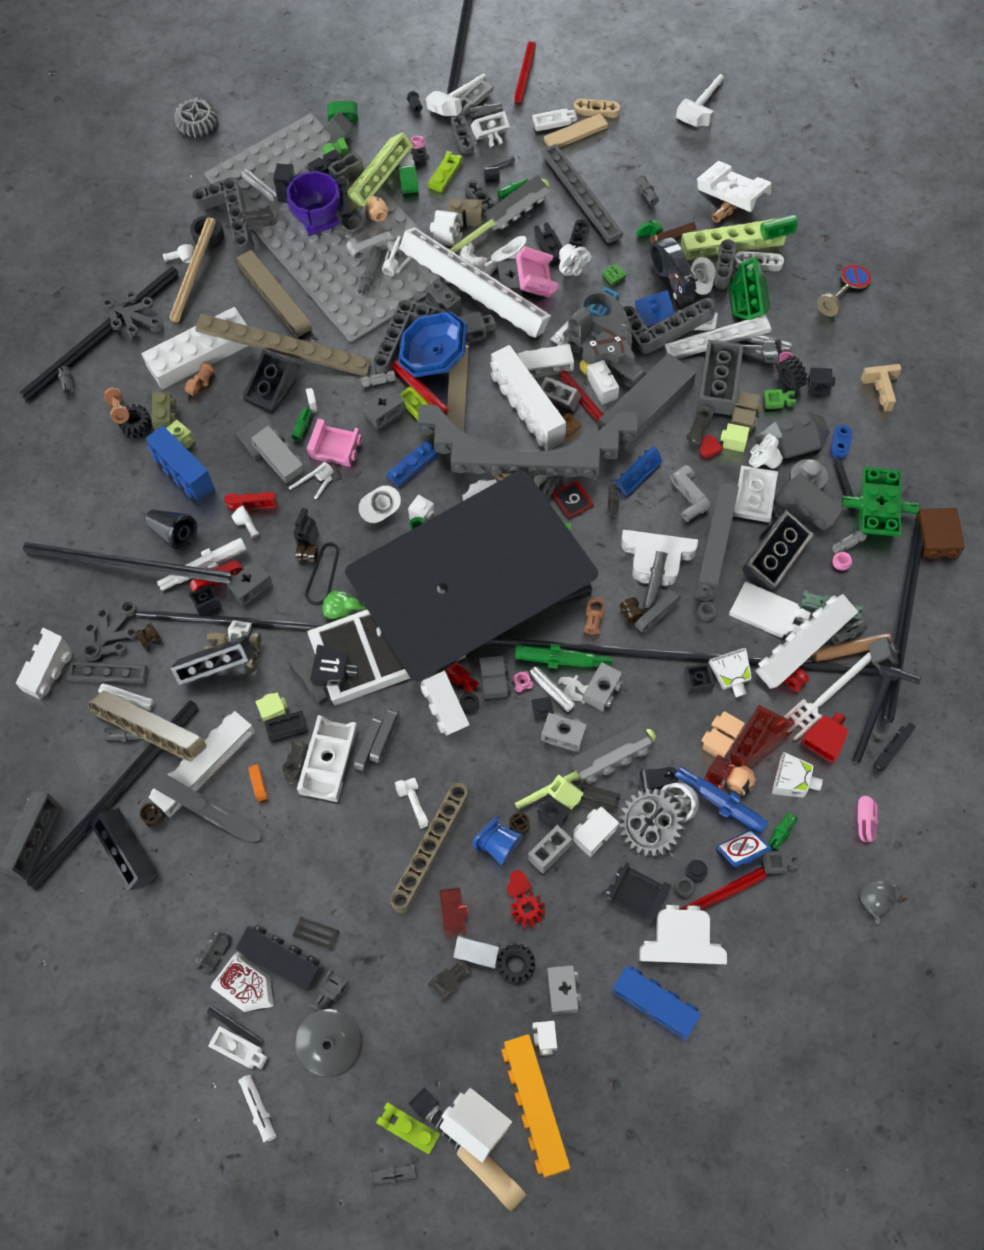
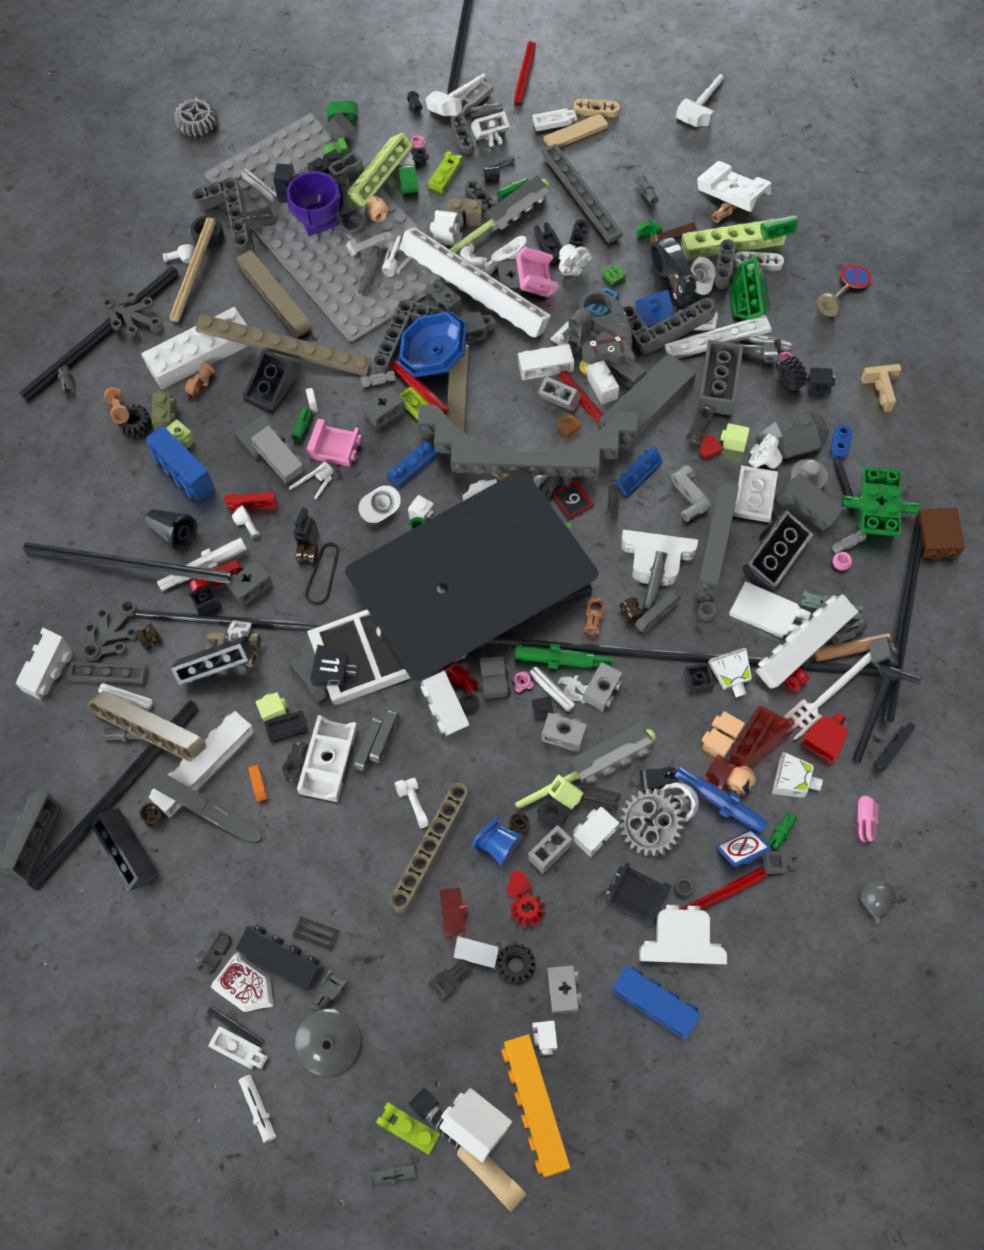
bright green hair [322,590,366,619] -> none
white brick [490,345,566,451] -> none
black plate [687,860,708,881] -> none
dark tan piece [731,391,762,435] -> none
bright green plate [763,389,796,409] -> none

